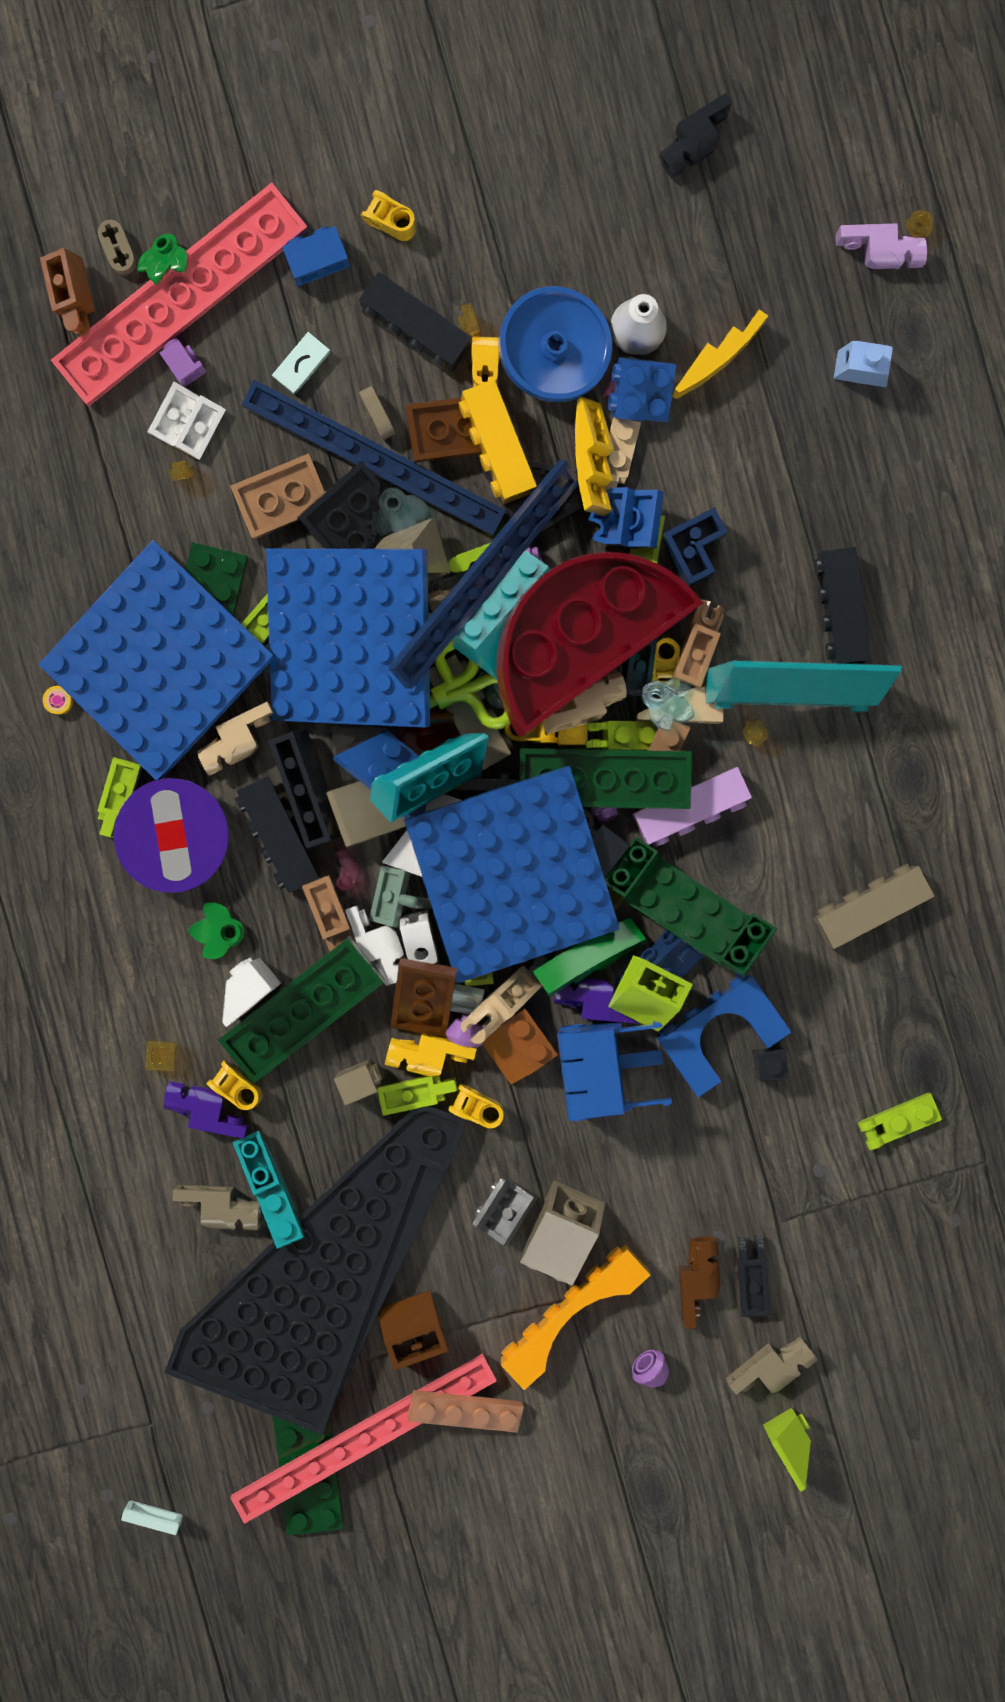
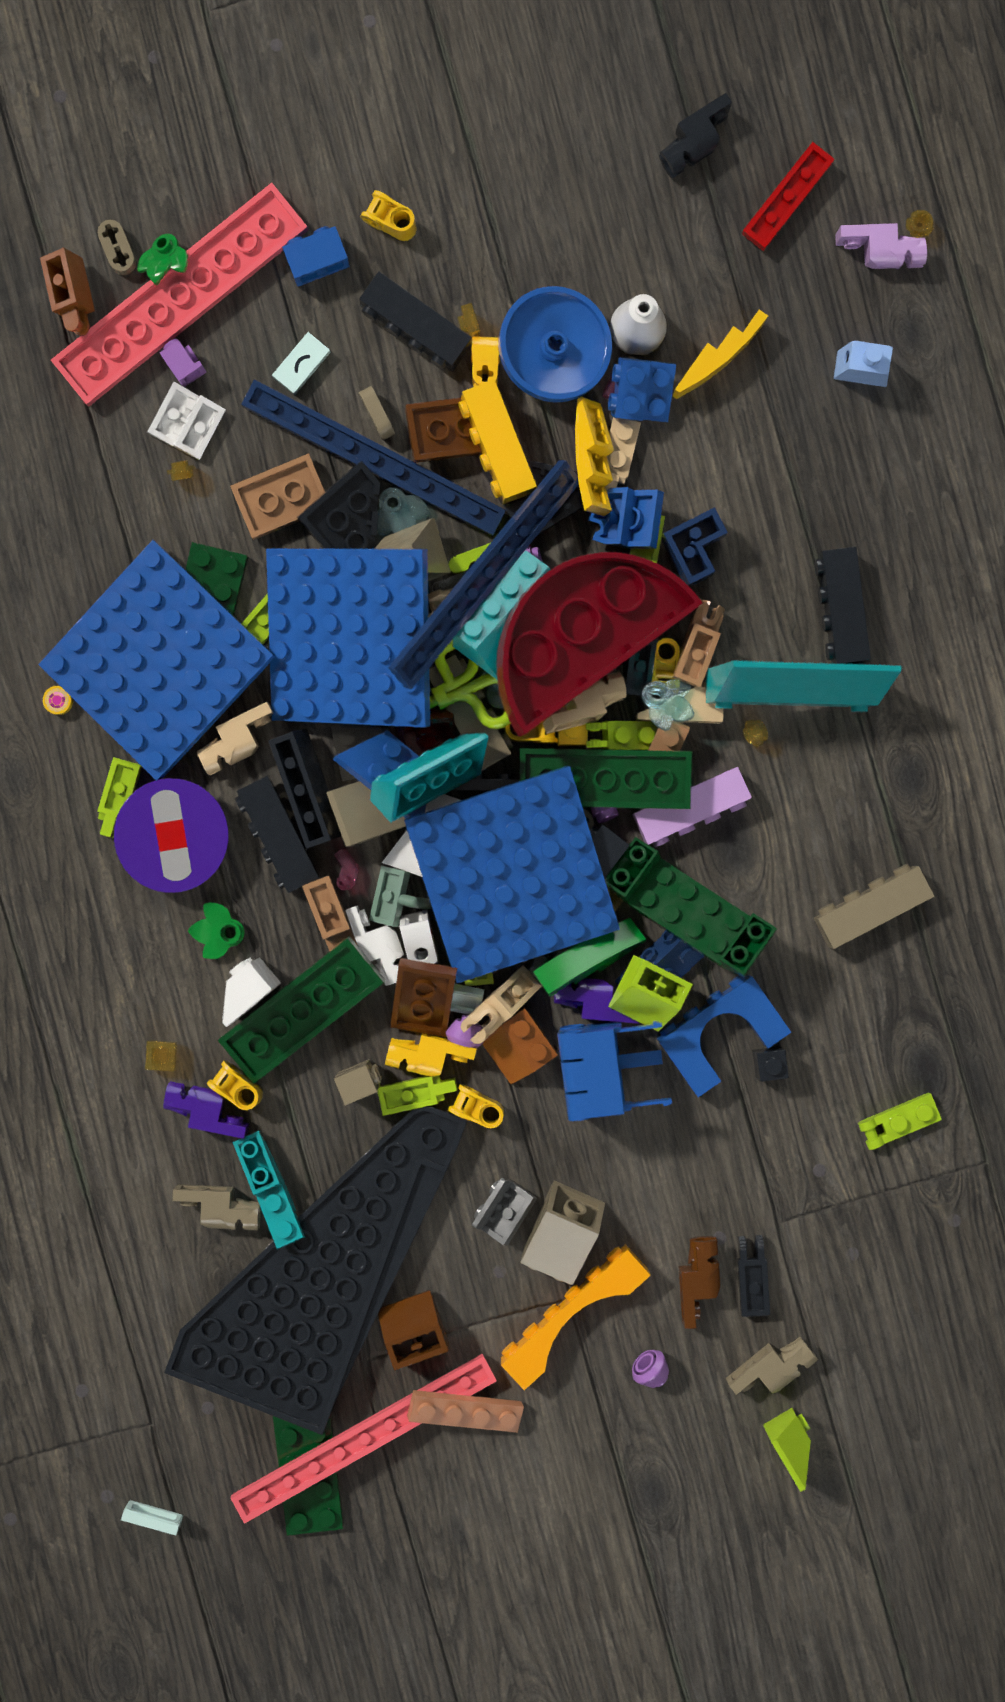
none -> red plate [742,142,835,251]

